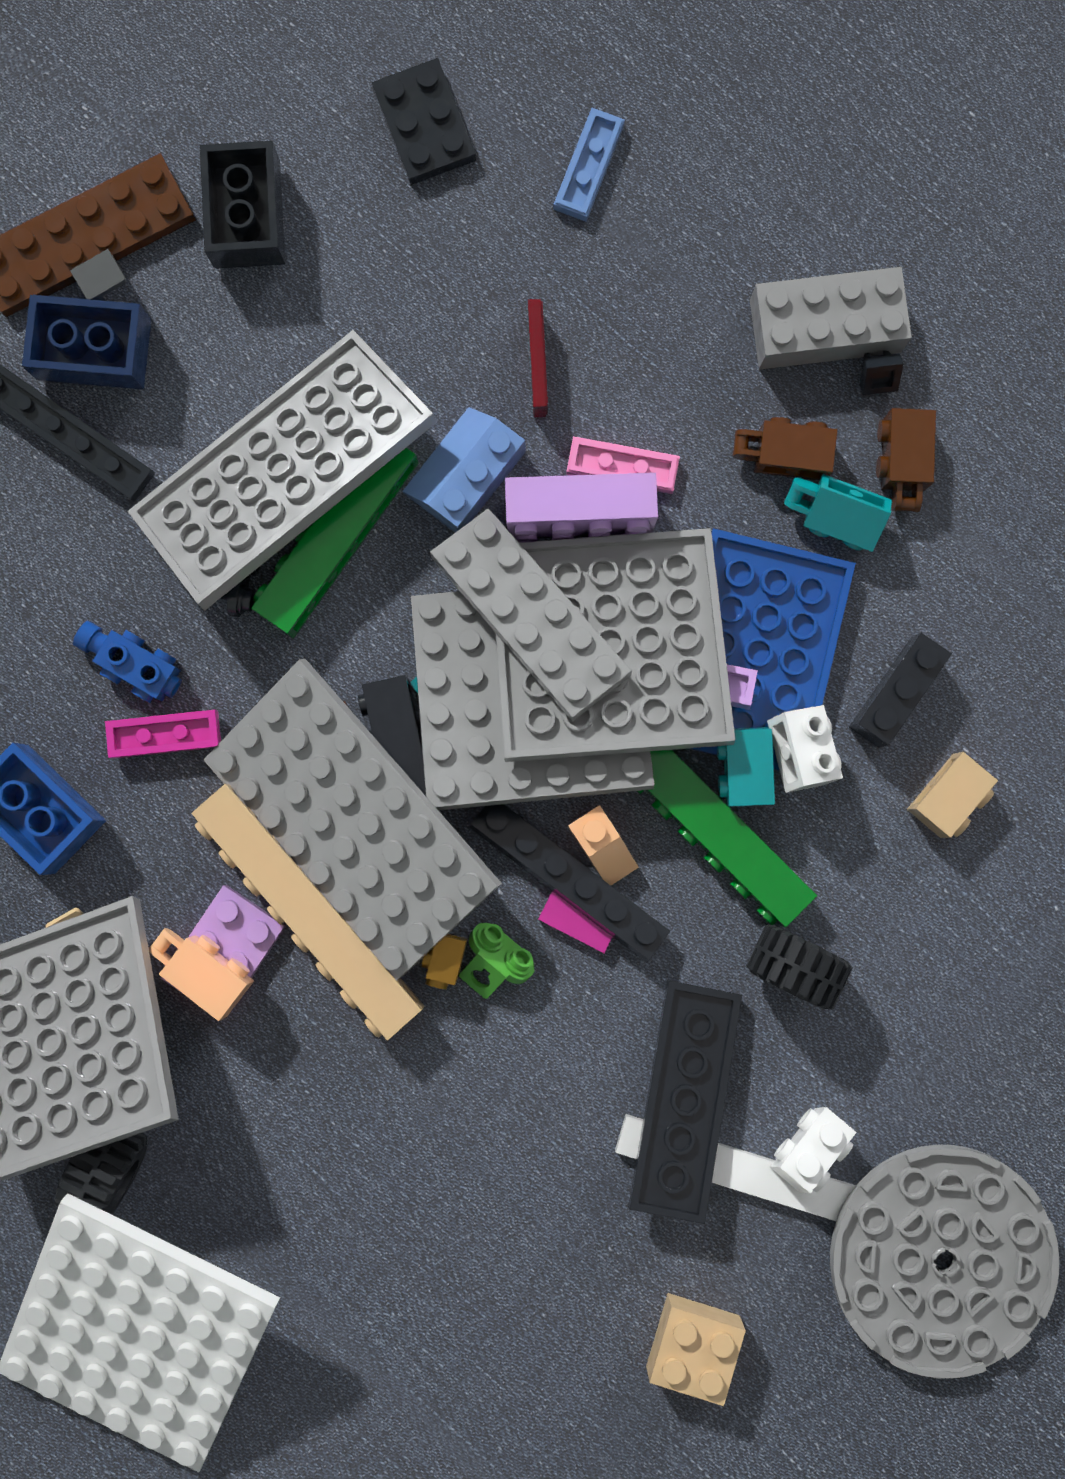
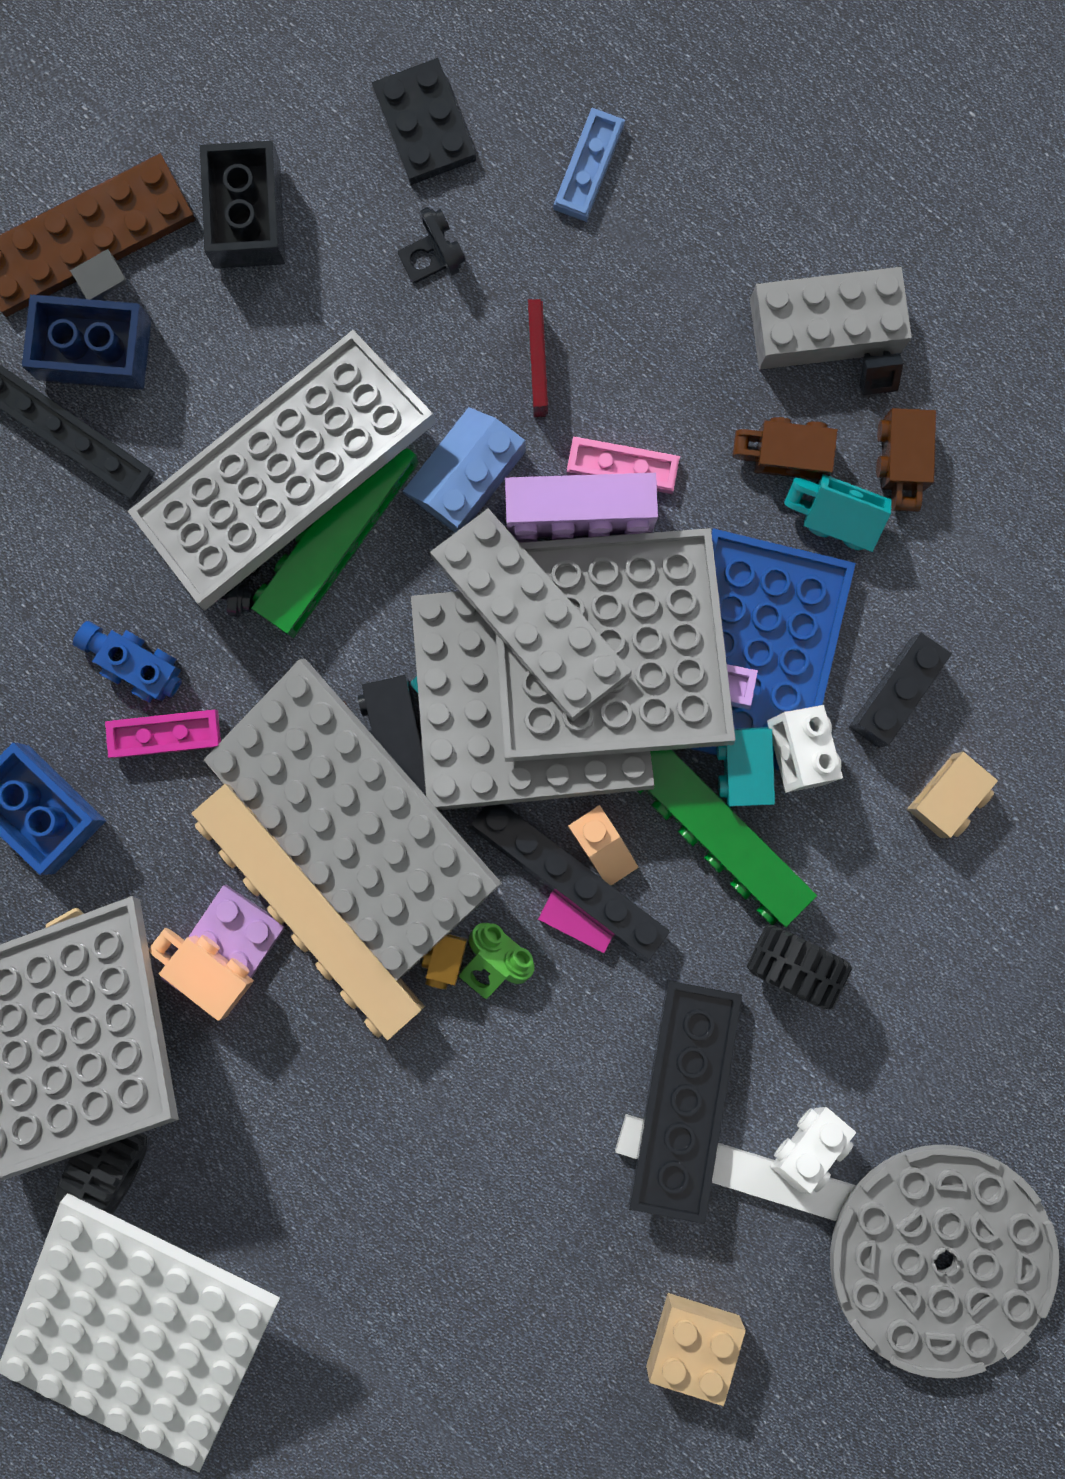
none -> black bracket [398,207,466,283]

